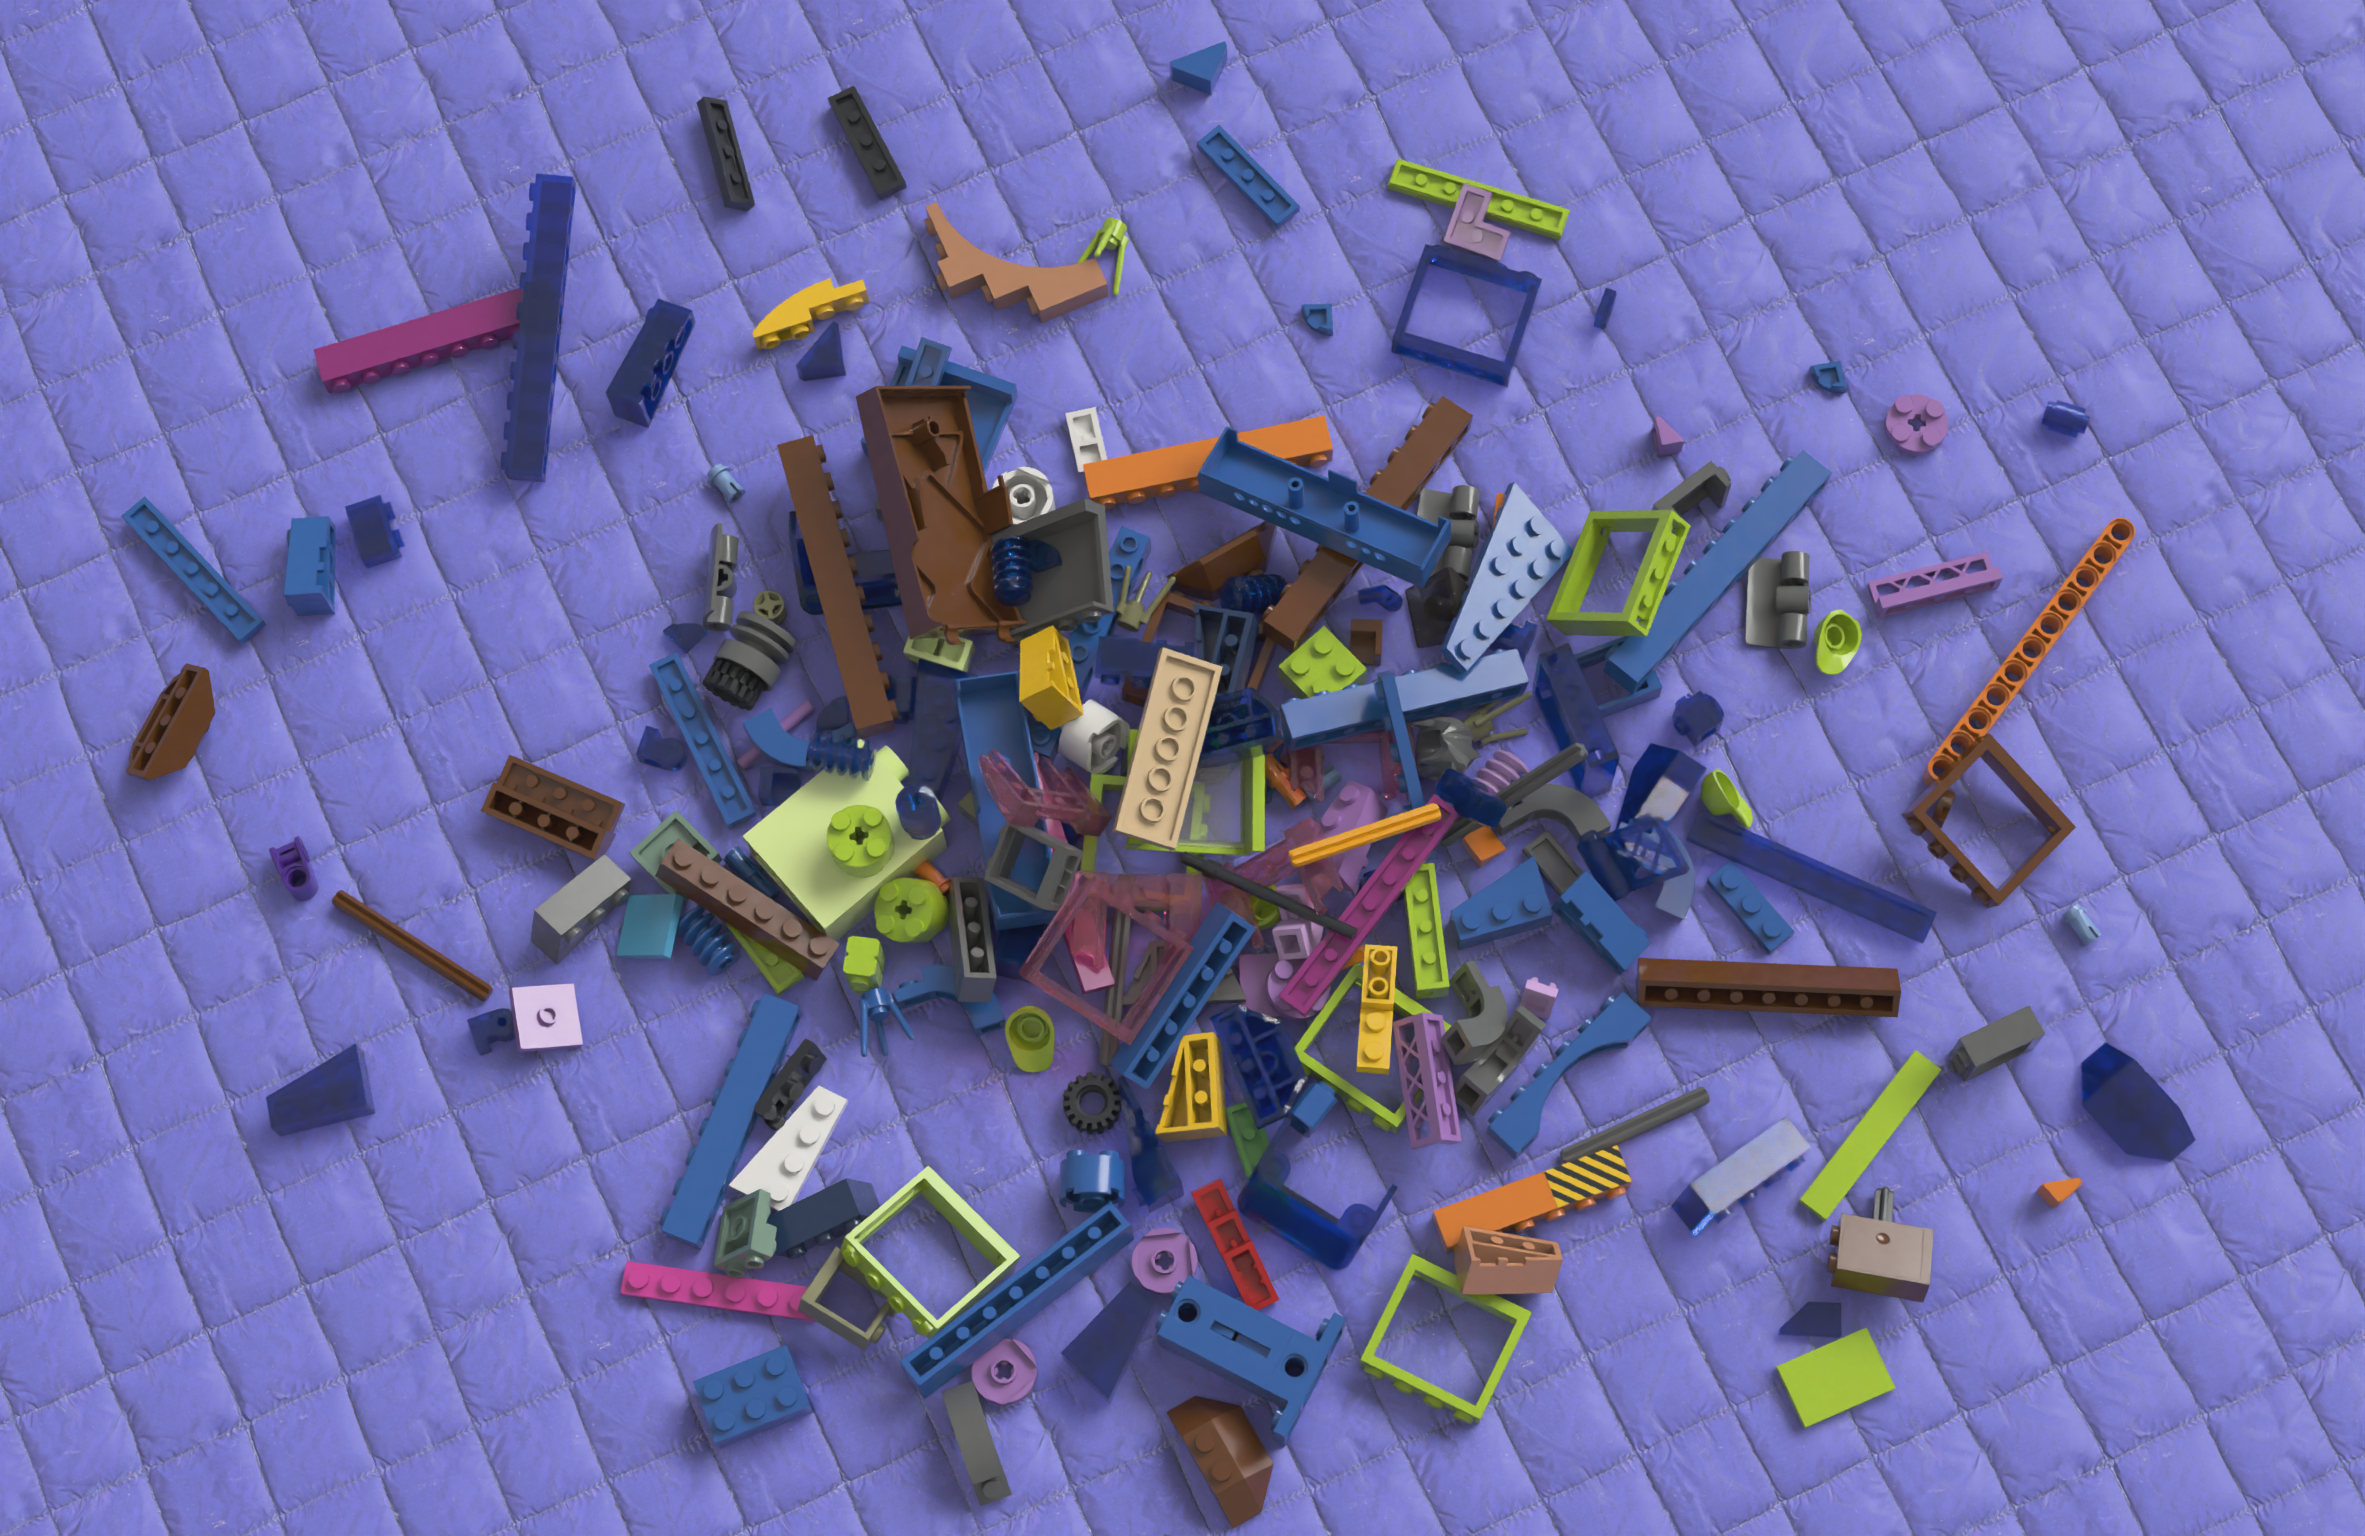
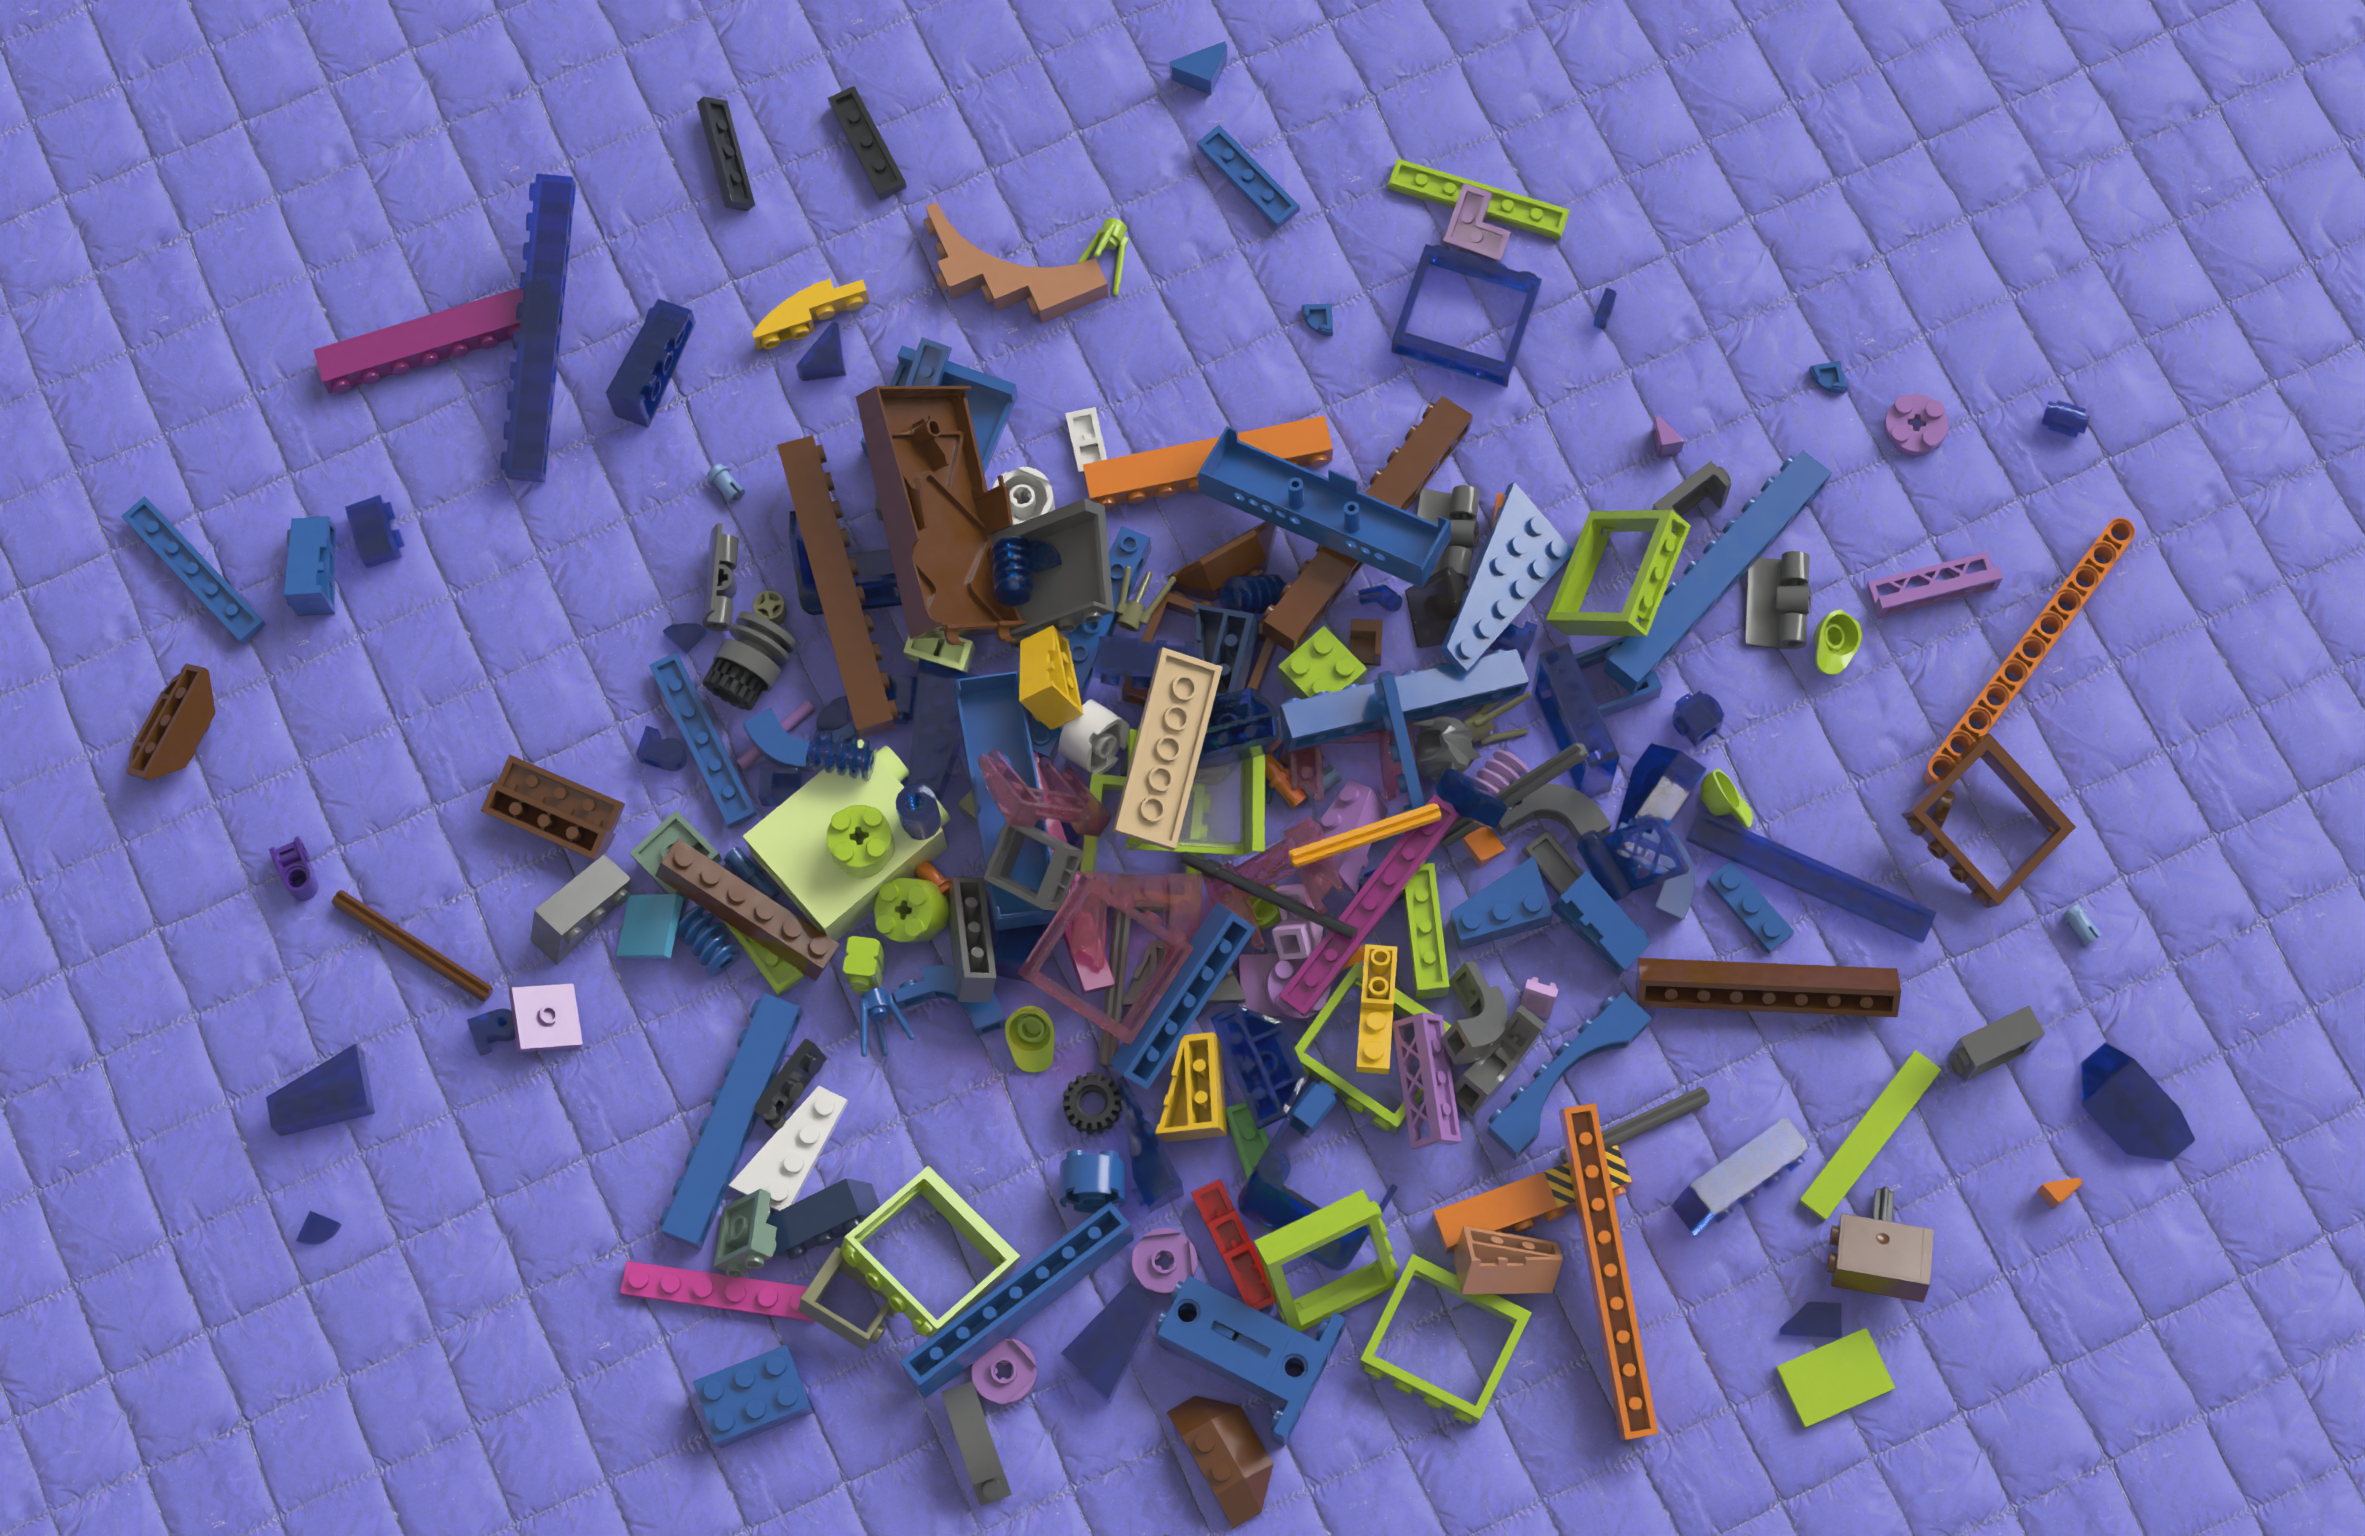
none -> clear blue tile [296,1211,342,1245]
none -> lime window [1254,1189,1399,1332]
none -> orange brick [1559,1103,1658,1440]

